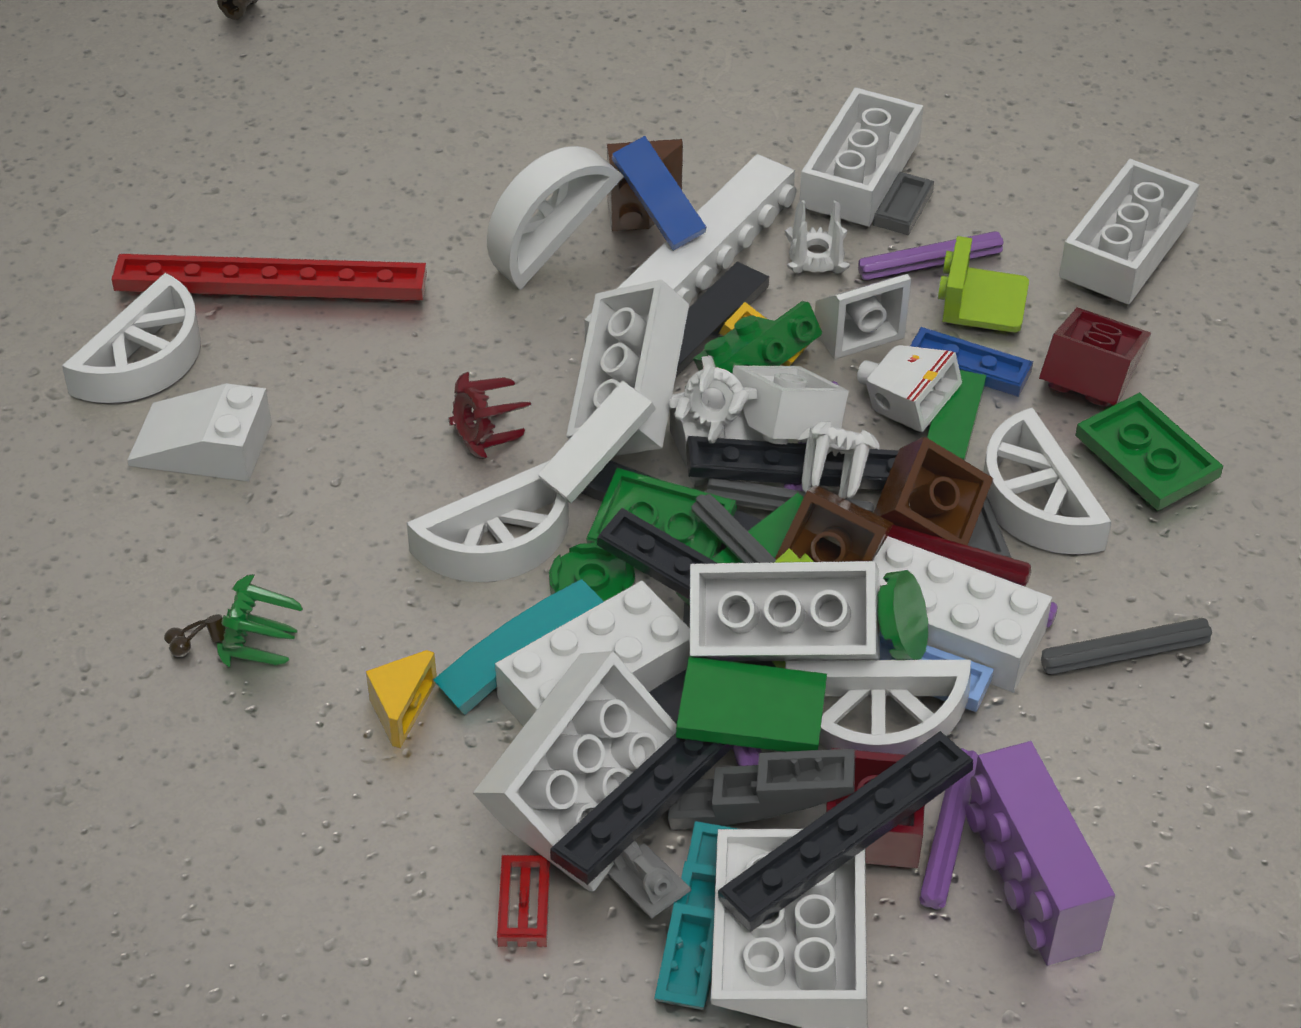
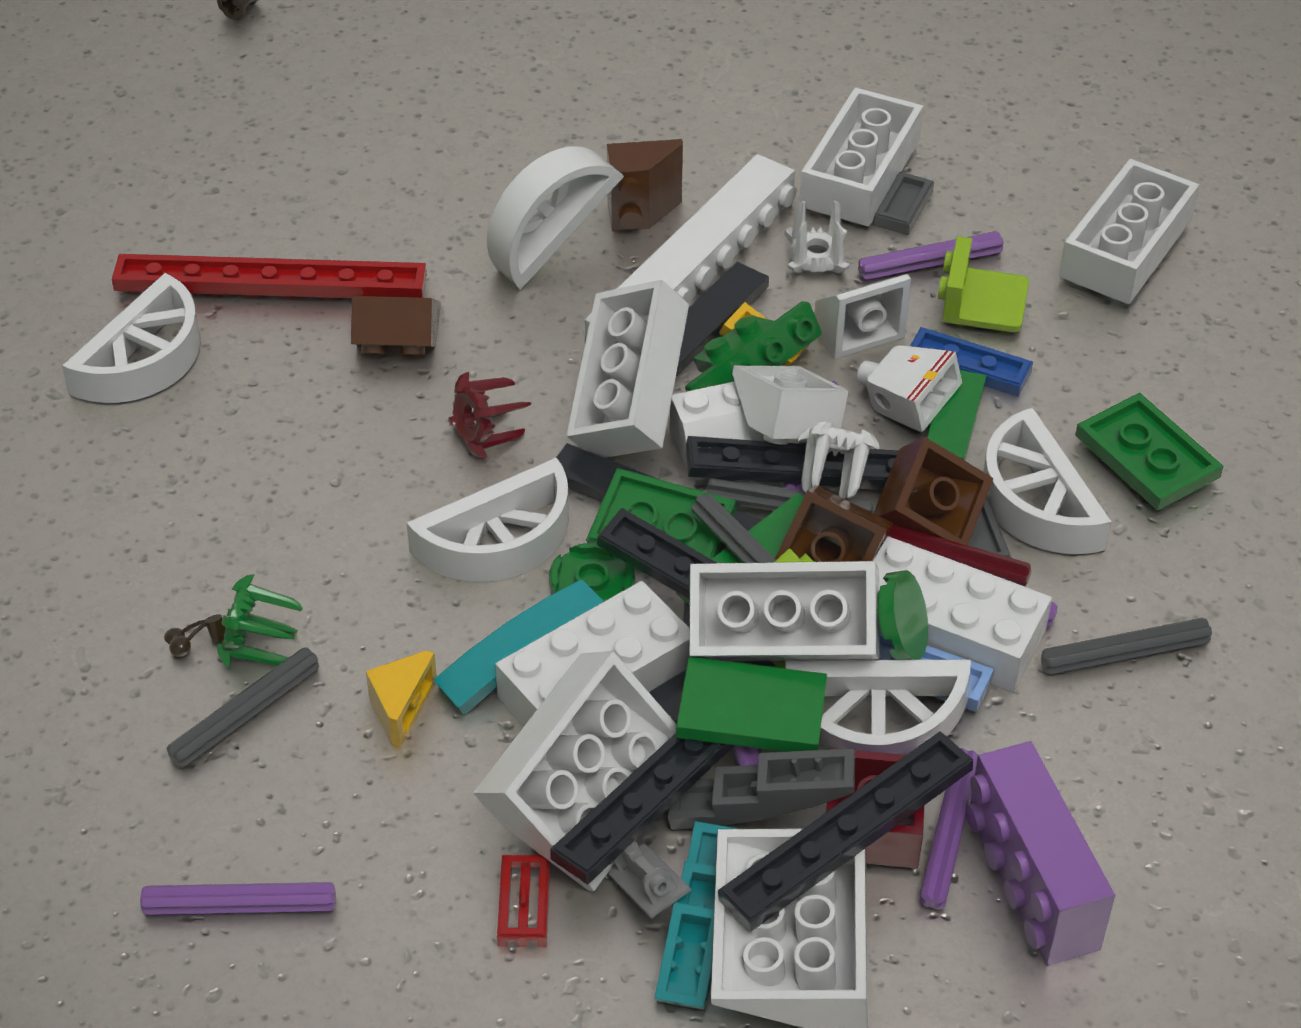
white slope [127,383,272,482] -> none
white tile [537,380,656,503] -> none
blue tile [612,136,707,251] -> none
white piece [669,356,758,443] -> none
dark red slope [1039,307,1151,406] -> none
none -> medium lavender axle [140,882,336,915]
none -> dark grey axle [166,647,319,768]
none -> reddish brown slope [351,296,441,355]

